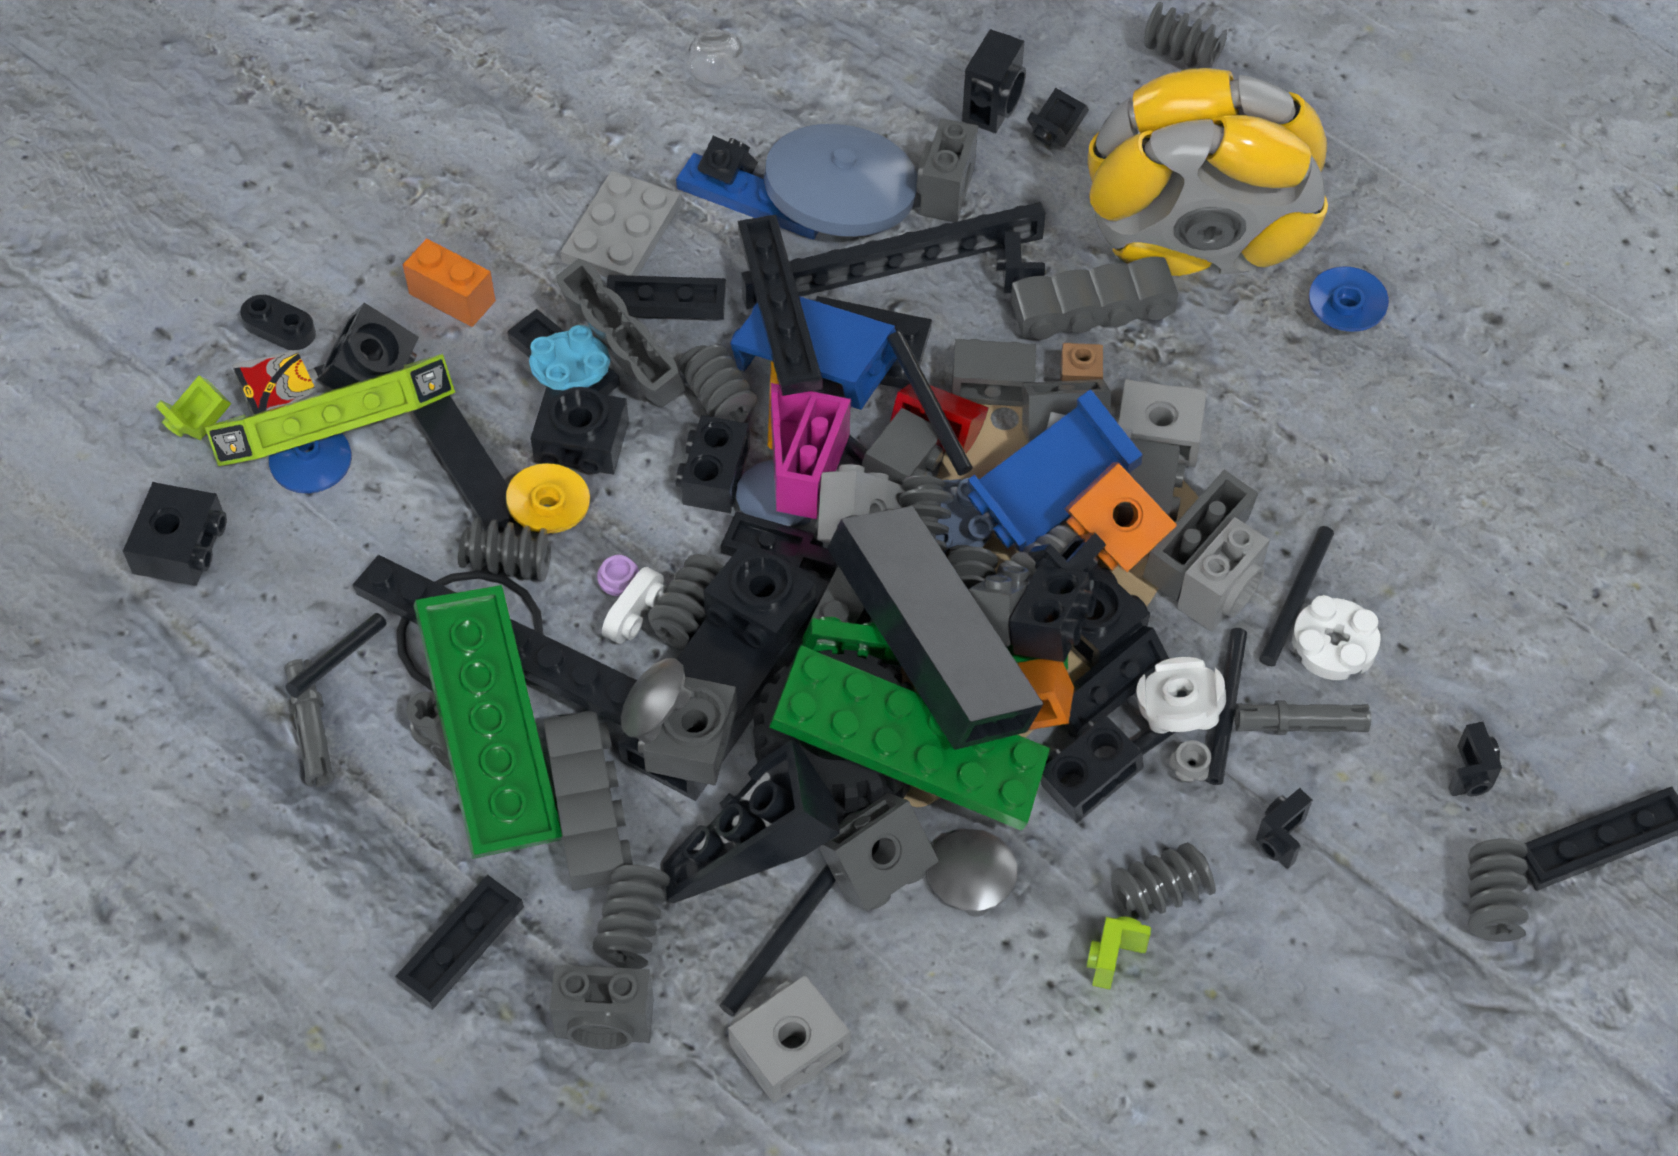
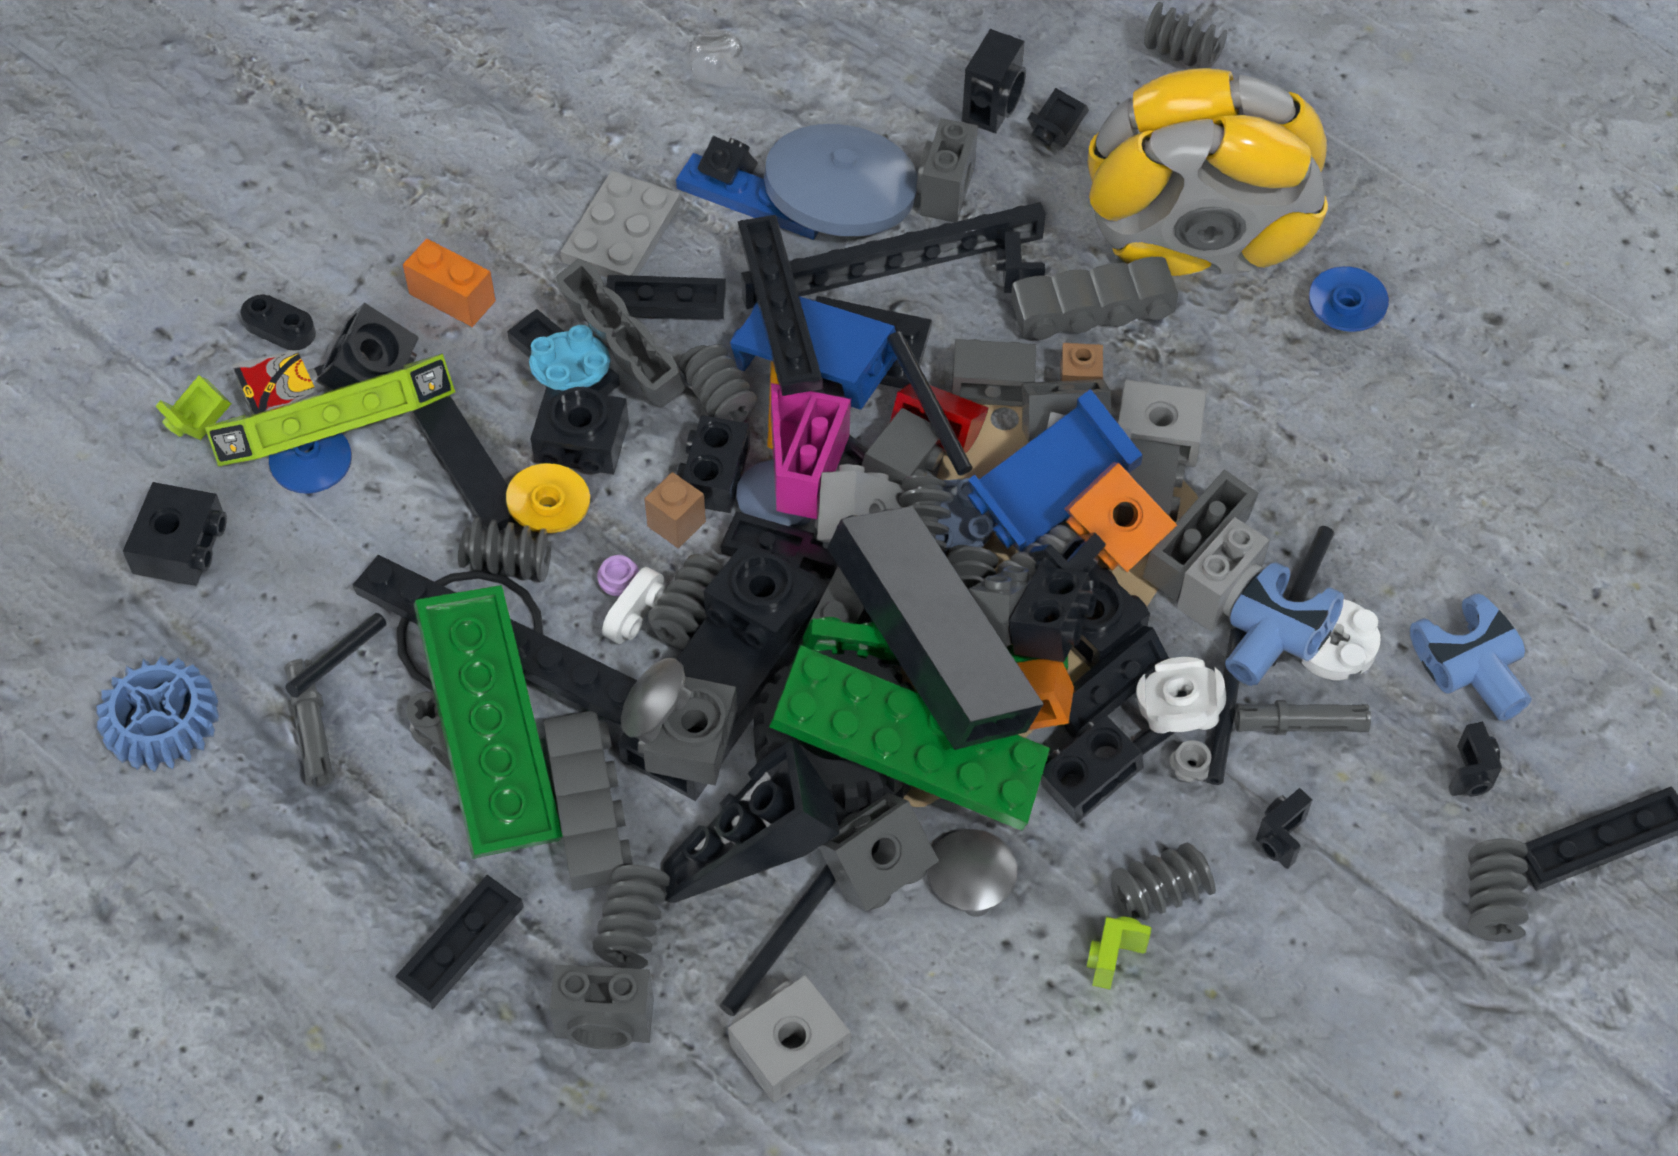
none -> medium blue gear [96,656,219,772]
none -> medium nougat brick [644,472,706,549]
none -> medium blue connector [1225,562,1344,686]
none -> medium blue connector [1410,593,1532,721]

